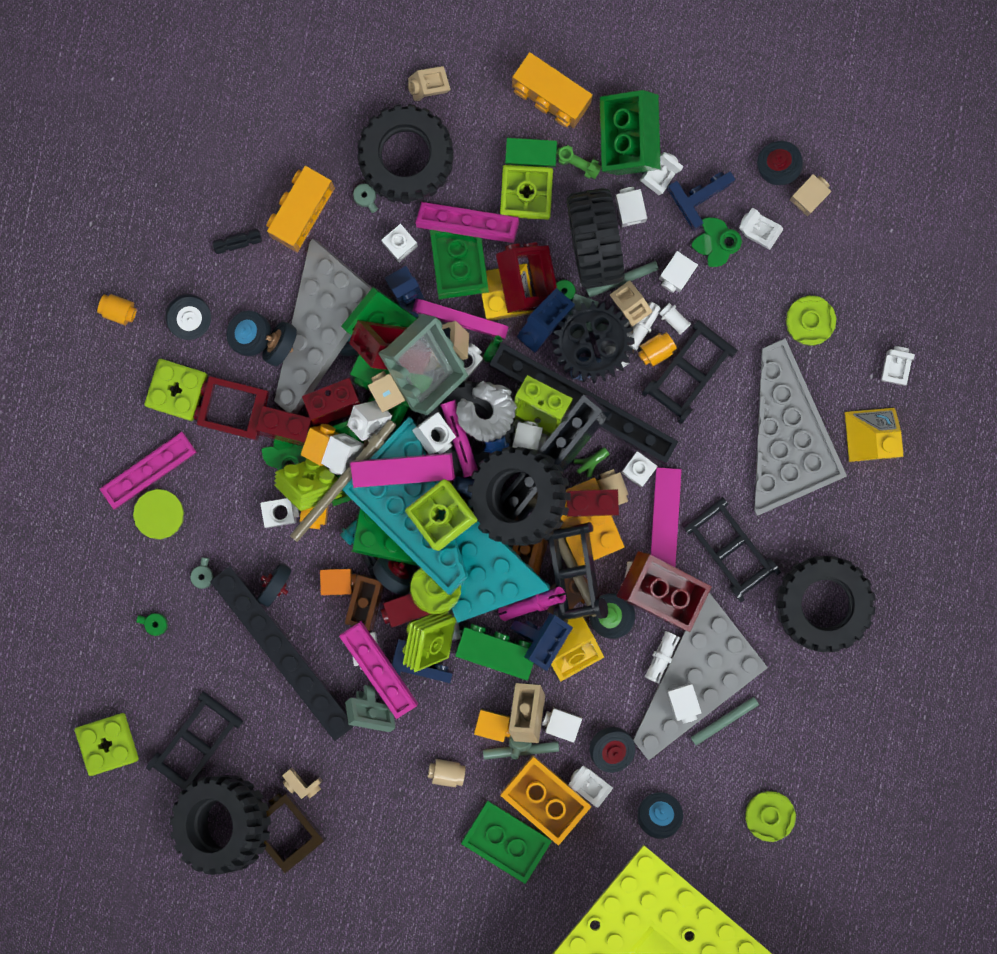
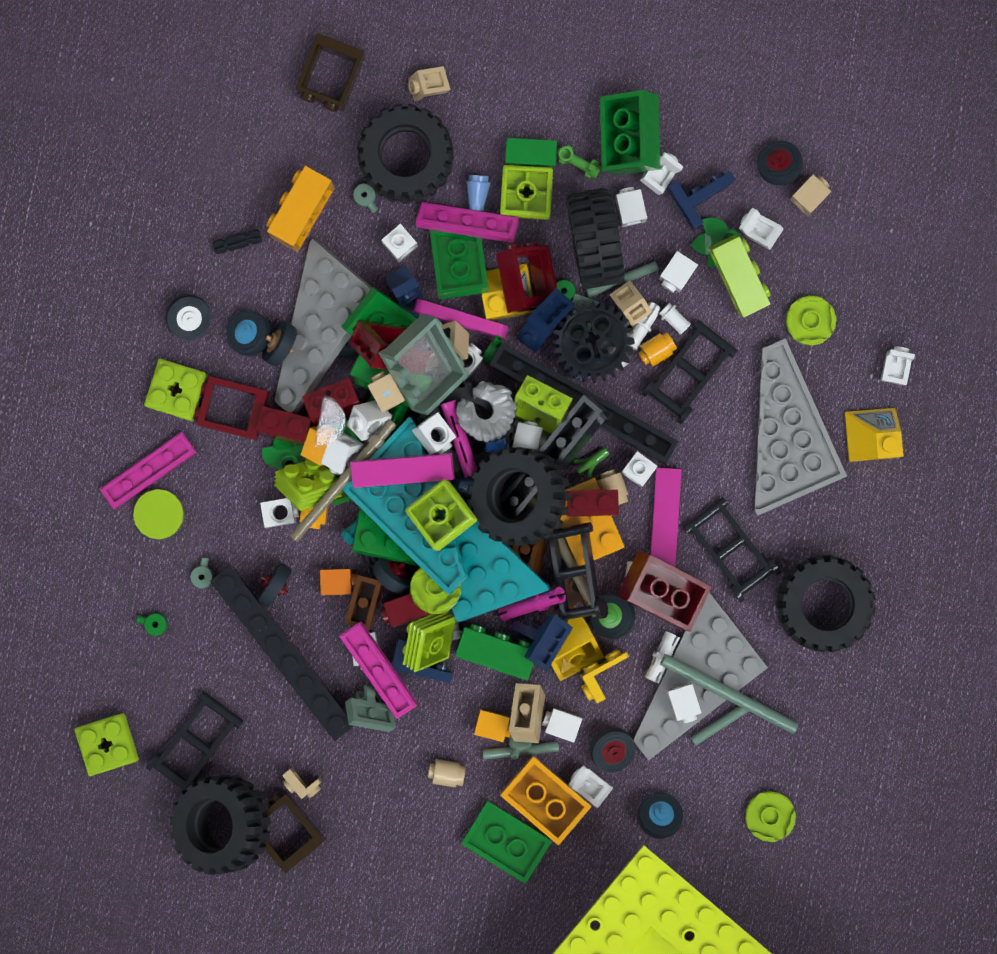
light orange brick [97,294,137,326] -> none
light orange brick [512,52,593,128] -> none
none -> dark brown window [296,33,366,112]
none -> clear tile [315,395,345,446]
none -> medium blue cone [466,175,491,211]
none -> yellow bracket [580,649,629,703]
none -> sand green piece [660,654,798,734]
none -> lime brick [708,234,771,318]

